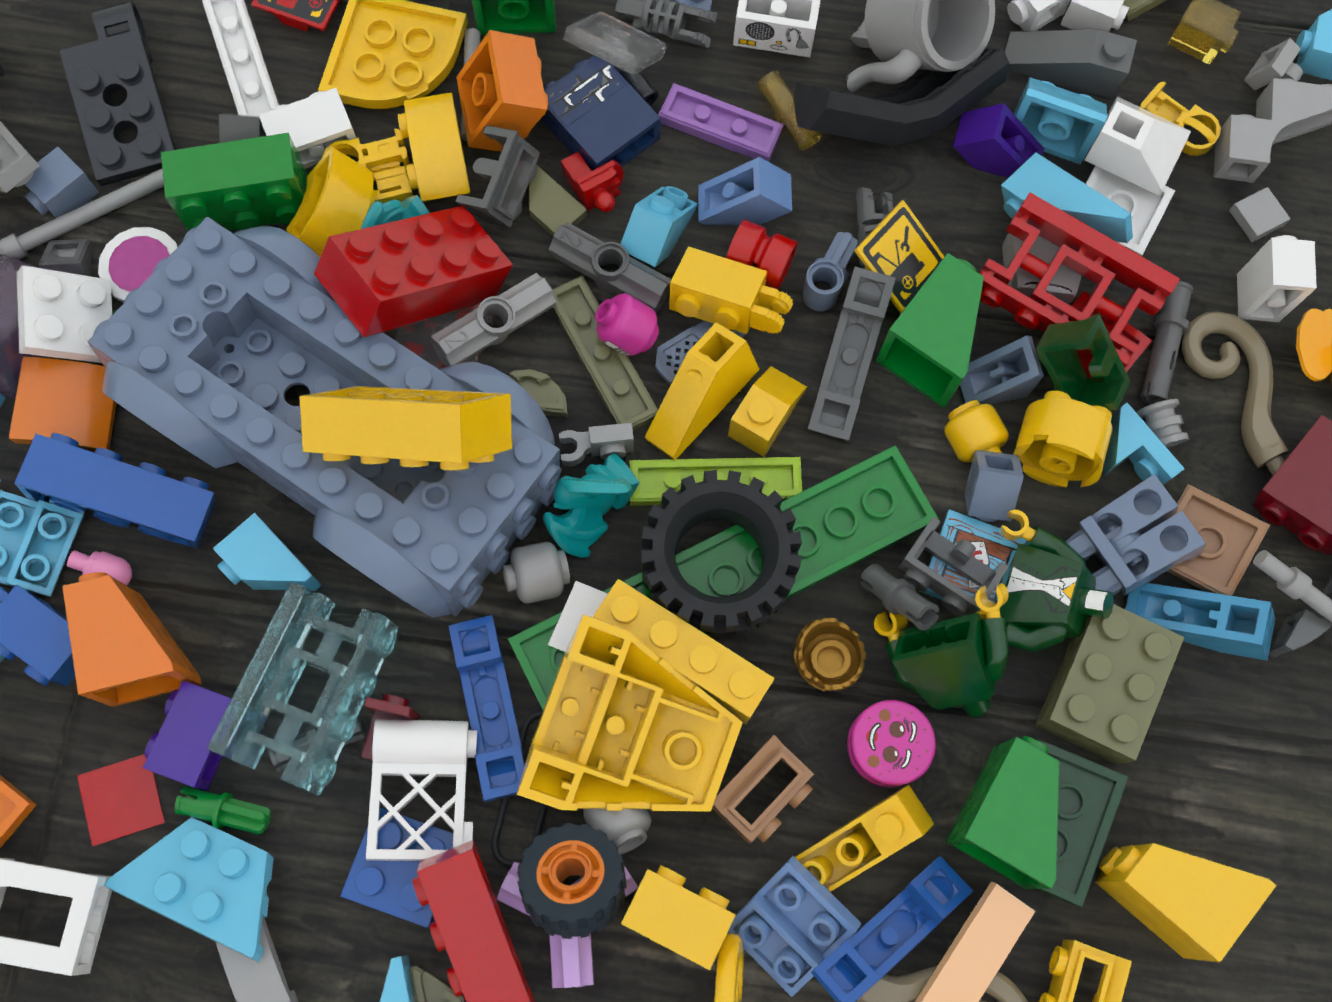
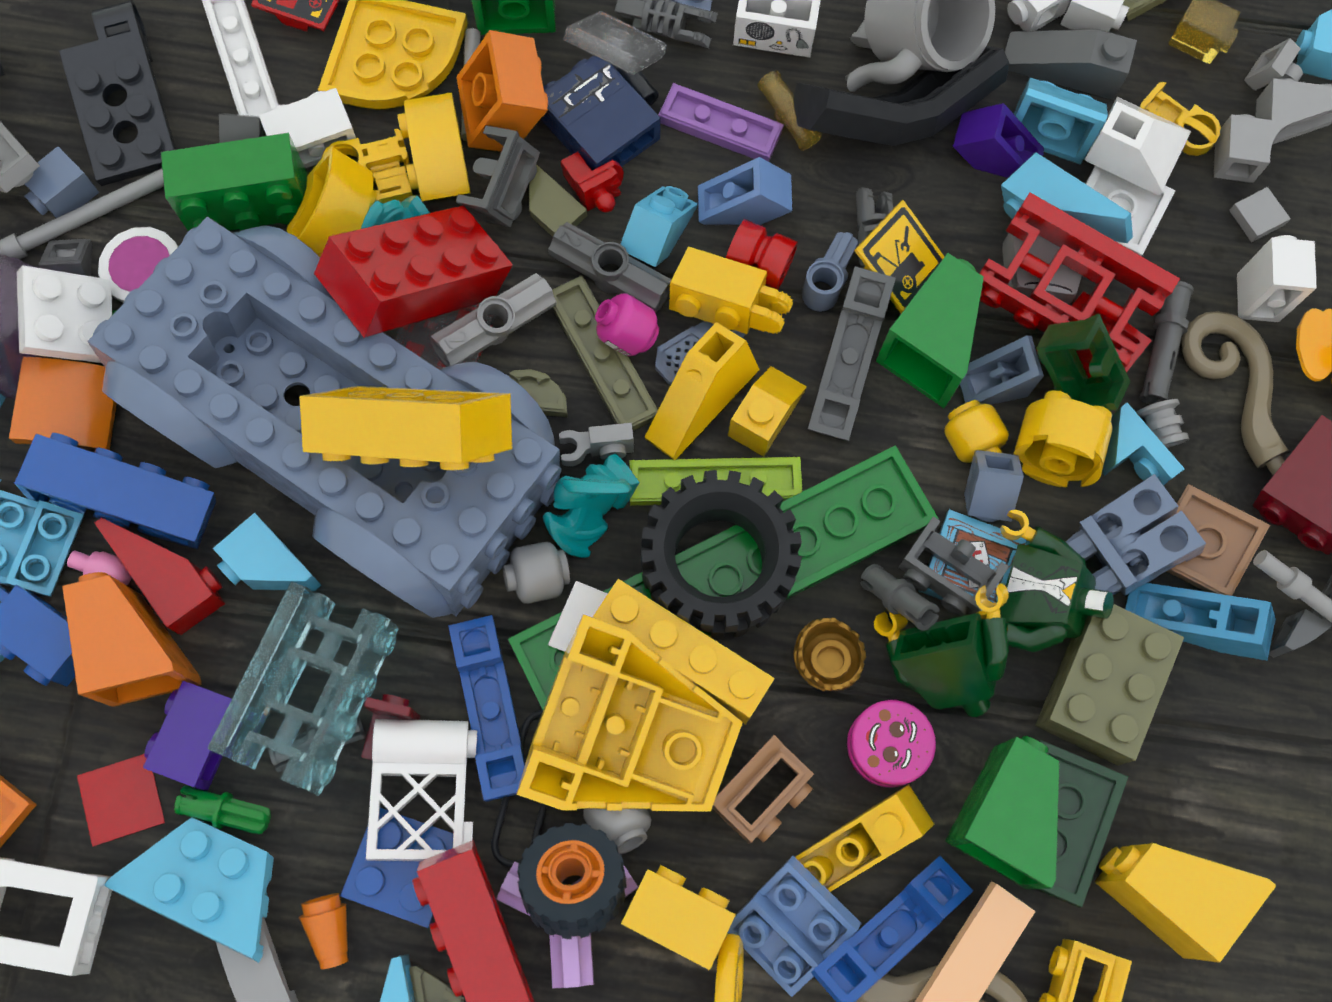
none -> red slope [94,518,225,635]
none -> orange cone [299,893,349,969]

